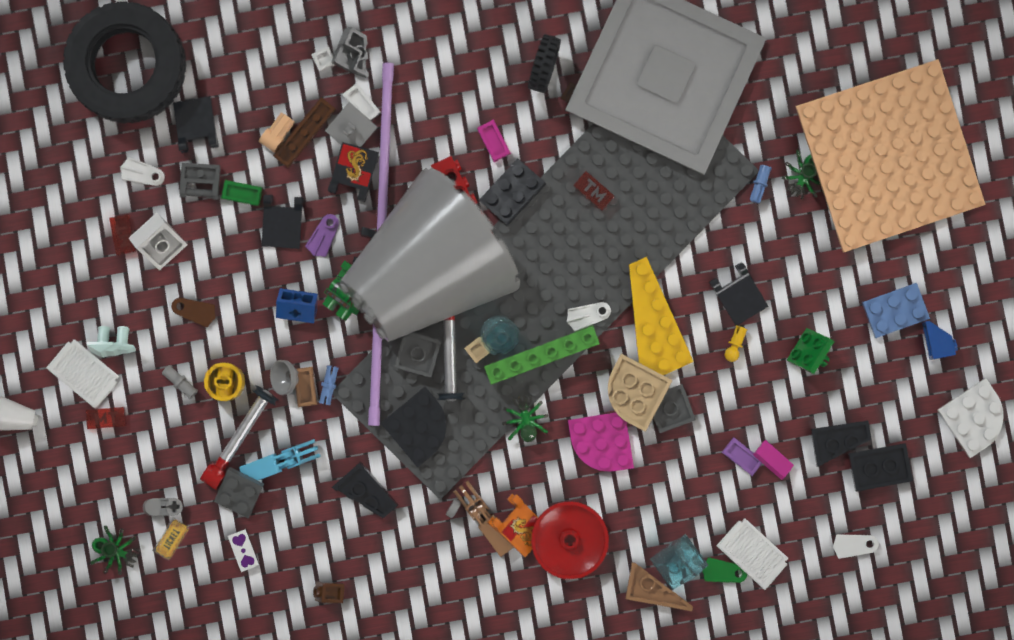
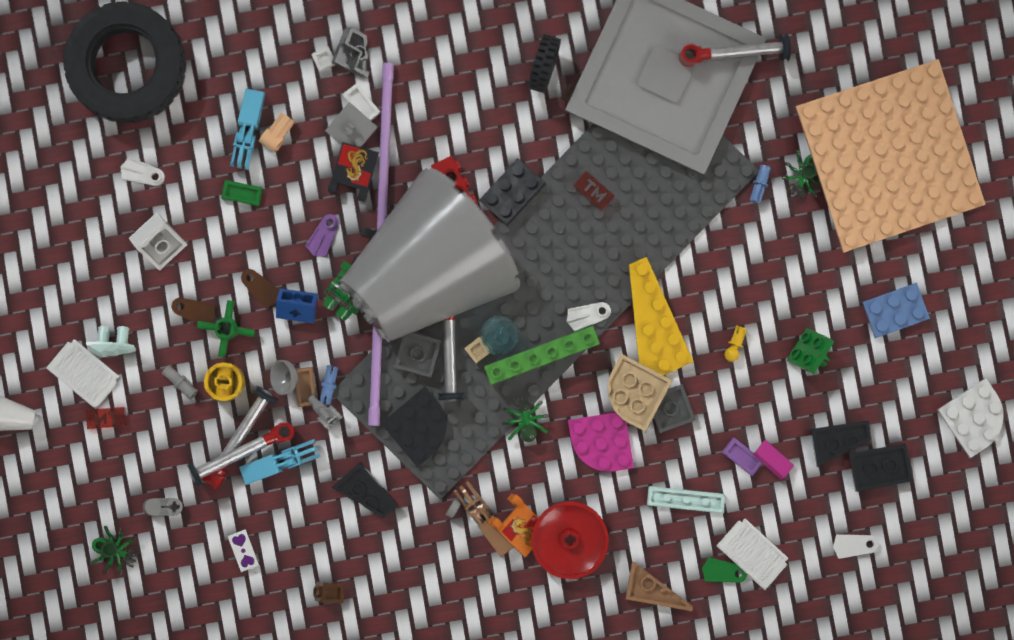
clear red tile [109,214,136,256] -> none
clear tile [152,518,190,561] -> none
black flag [173,96,219,154] -> none
dark grey plate [180,163,221,200] -> none
dark grey plate [214,467,264,518] -> none
black flag [261,194,304,249] -> none
reddish brown tile [273,97,336,168] -> none
dark pink tile [477,120,511,162] -> none
clear light blue slope [650,534,708,590] -> none
black flag [709,262,769,326] -> none
blue slope [922,321,958,360] -> none
none -> flat silver piece [186,422,294,489]
none -> green bar [197,300,255,358]
none -> medium azure arm [230,88,265,170]
none -> reddish brown piece [241,269,280,308]
none -> light grey piece [308,395,343,430]
none -> light aqua tile [647,486,725,513]
none -> piece [679,33,791,67]

